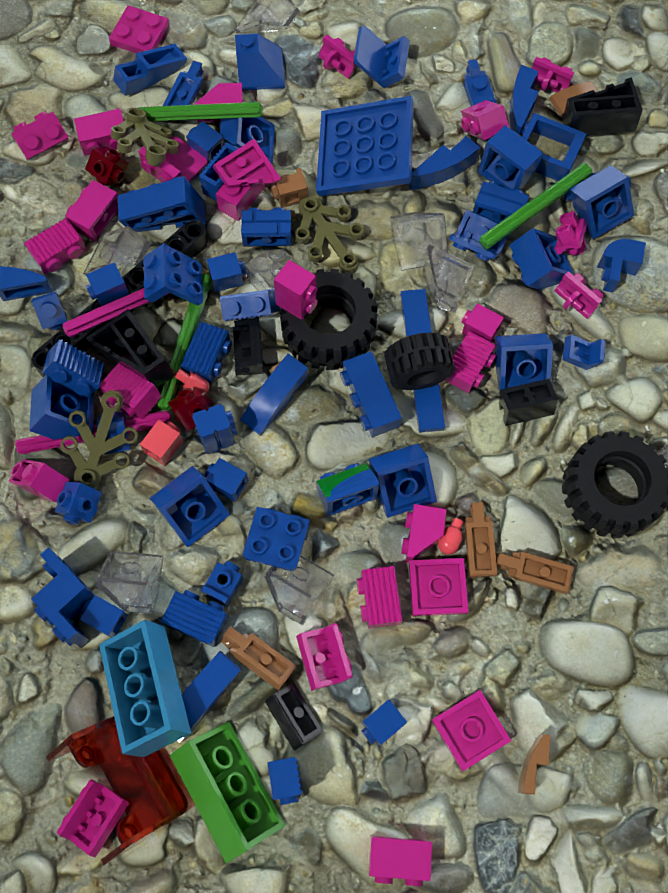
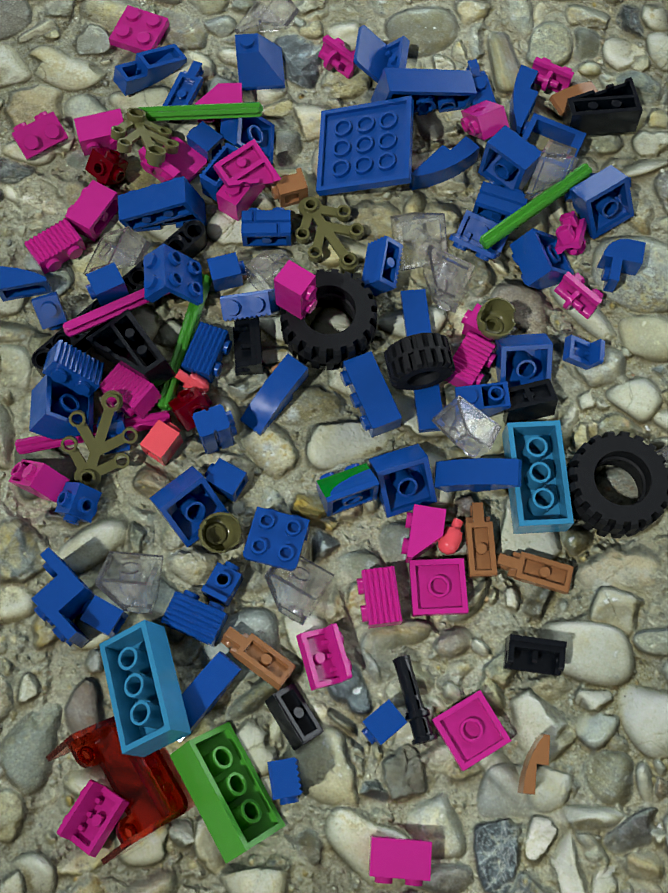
none -> olive hair [198,512,242,554]
none -> blue brick [361,236,404,296]
none -> blue wedge [371,67,477,116]
none -> black pin [392,655,438,746]
none -> clear slope [431,395,502,458]
none -> blue slope [434,458,522,492]
none -> blue slope [455,381,511,422]
none -> olive hair [476,297,516,340]
none -> dark azure brick [502,420,574,534]
none -> black hinge [503,634,567,676]
none -> clear slope [525,139,579,199]

